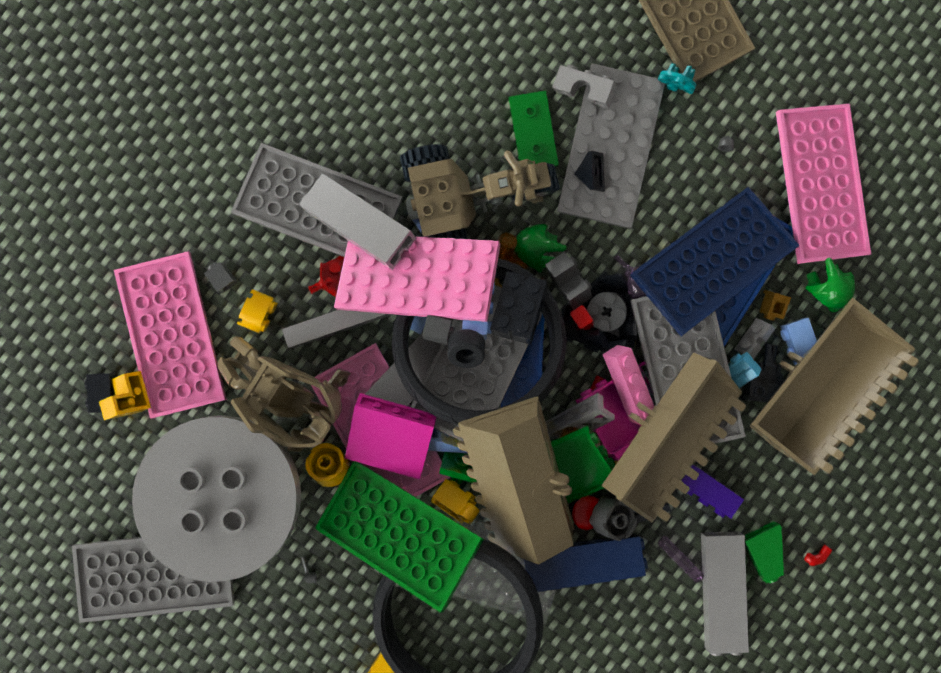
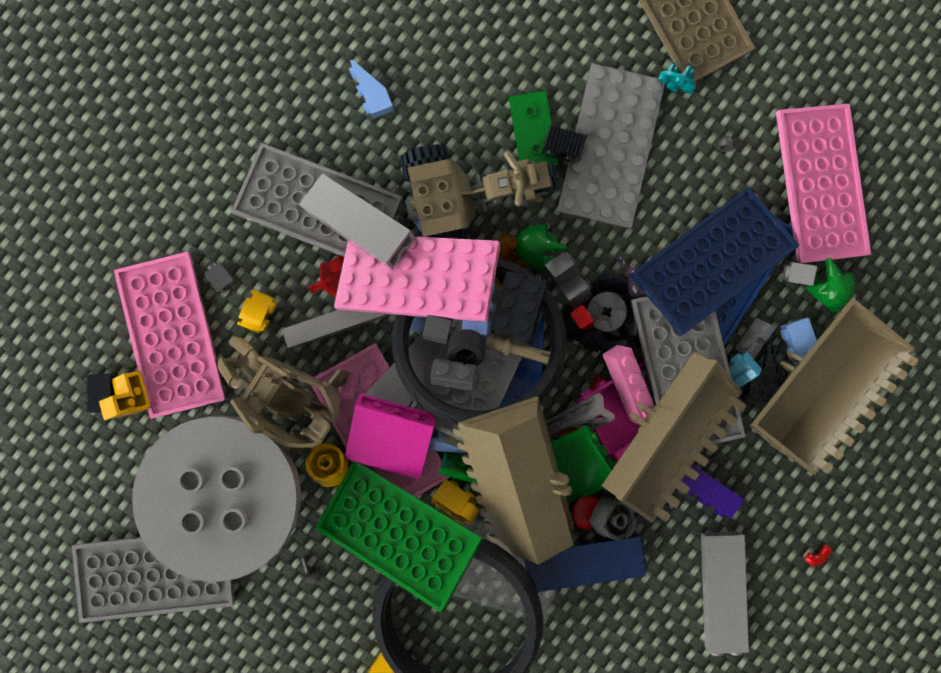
light grey arch [552,64,617,108] -> none
black slope [574,151,605,192] -> none
clear purple axle [658,536,704,583] -> none
green slope [745,521,784,584] -> none
pearl gold brick [759,290,791,321] -> none
none -> light blue slope [349,60,394,119]
none -> dark grey brick [430,359,476,391]
none -> dark tan pin [487,332,550,364]
none -> black brick [543,125,587,163]
none -> light grey brick [782,261,817,286]

